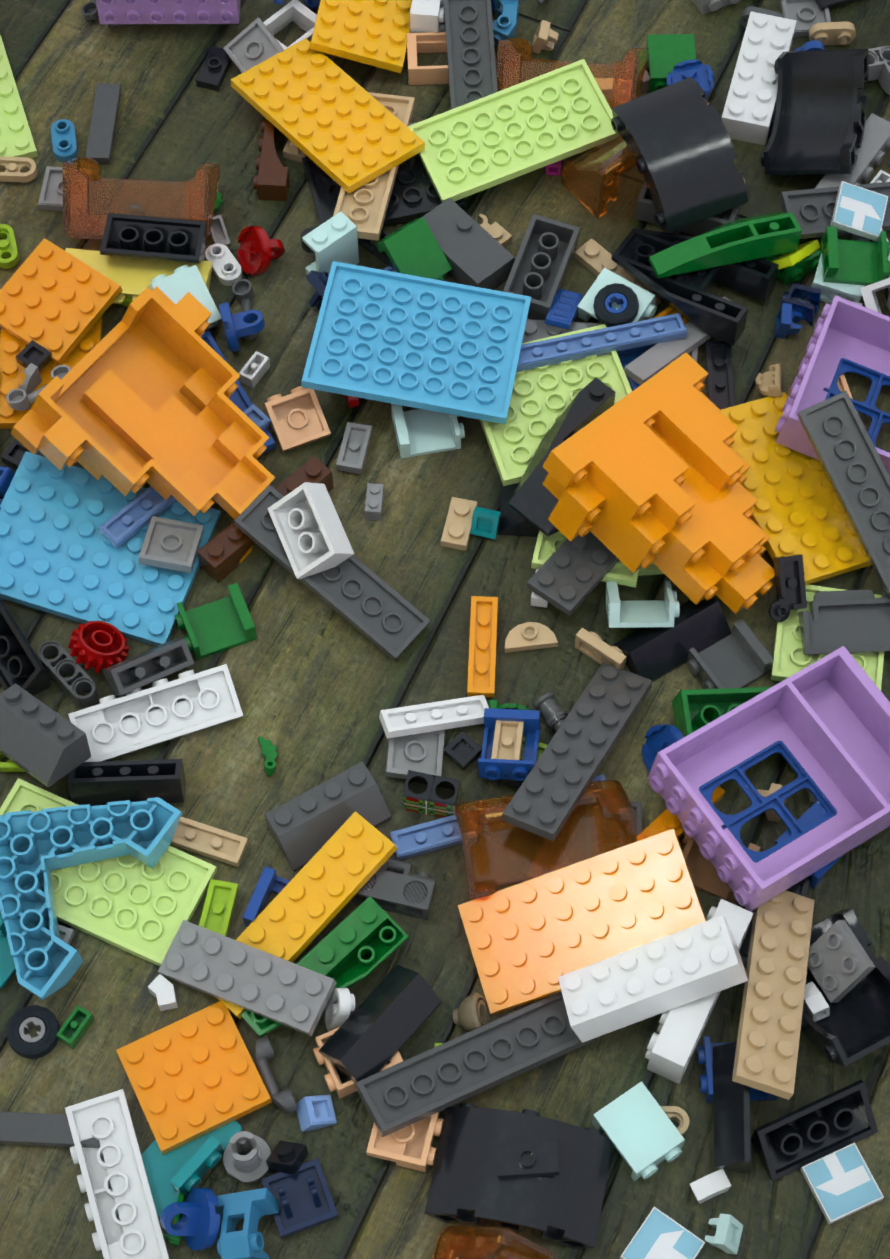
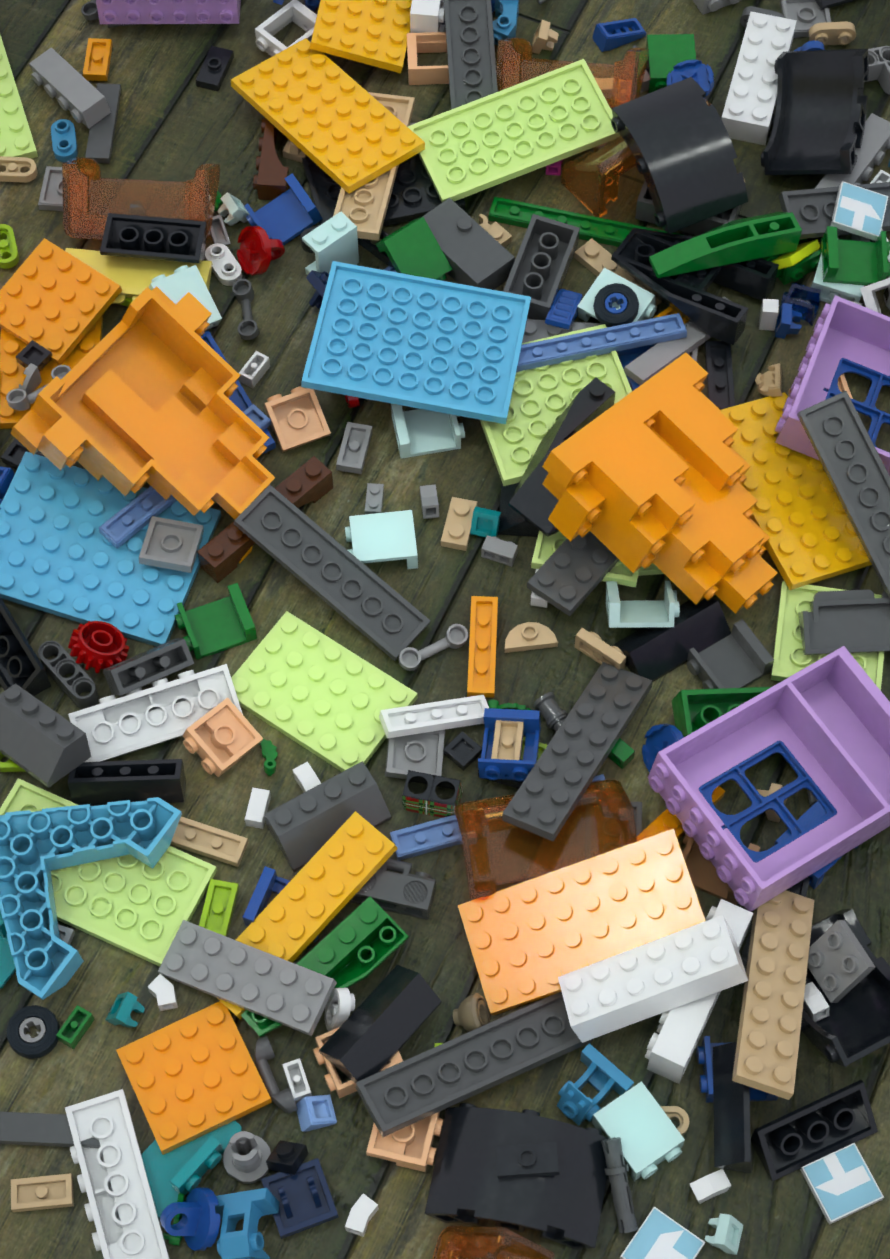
blue tile [219,302,265,352] -> none
light grey tile [223,17,284,73] -> none
white slope [267,482,354,579] -> none
black hinge [768,554,807,622] -> none
none -> tan plate [11,1173,74,1213]
none -> light grey brick [29,47,111,129]
none -> light orange plate [83,38,113,81]
none -> teal tile [106,992,145,1028]
none -> light nougat plate [183,697,263,777]
none -> light aqua tile [218,192,249,226]
none -> yellowish green plate [231,611,418,772]
none -> blue panel [244,173,323,246]
none -> white piece [245,788,271,829]
none -> white piece [282,1058,312,1103]
none -> white piece [293,762,321,792]
none -> light aqua panel [345,510,418,569]
none -> white piece [345,1194,379,1237]
none -> light grey bar [399,624,468,671]
none -> light grey piece [420,484,439,519]
none -> light grey piece [481,535,518,567]
none -> green tile [488,196,683,247]
none -> dark azure tile [557,1043,634,1126]
none -> blue slope [592,18,646,52]
none -> dark grey pin [601,1137,638,1233]
none -> green piece [608,738,635,769]
none -> white piece [759,299,779,331]

